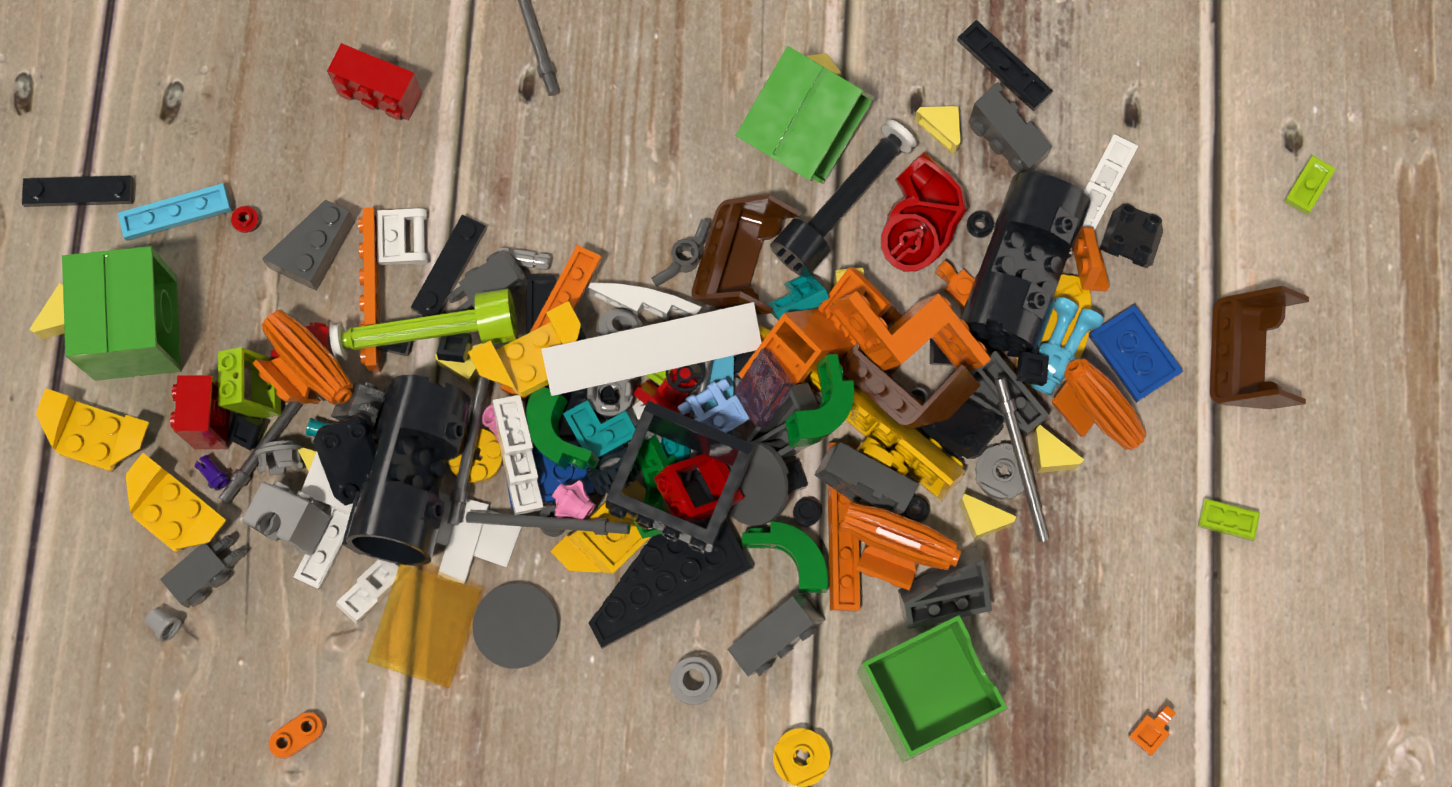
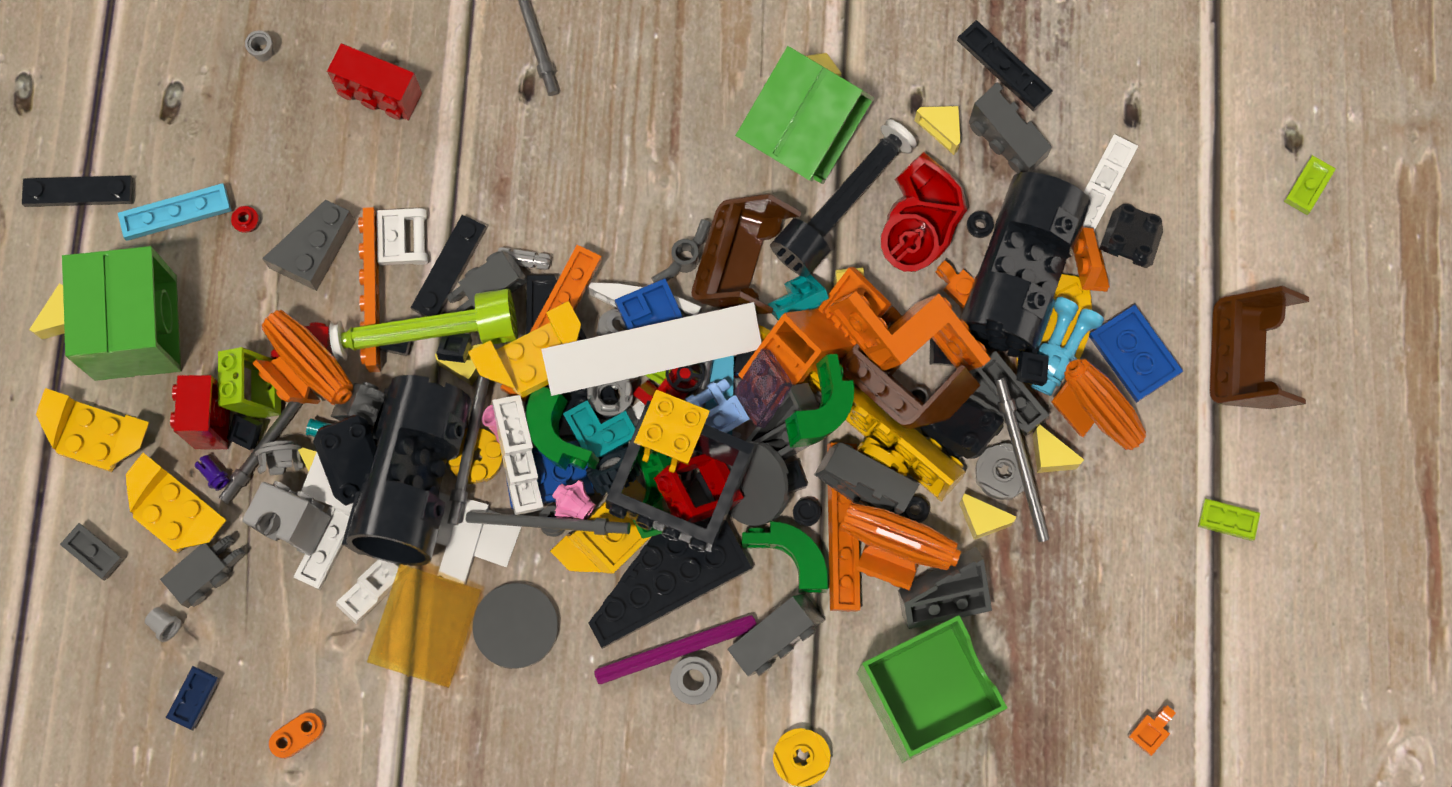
none -> dark grey plate [60,523,123,581]
none -> dark blue plate [166,666,220,731]
none -> light grey piece [245,30,273,62]
none -> magenta axle [594,615,757,684]
none -> blue plate [615,279,683,330]
none -> yellow plate [634,390,710,473]

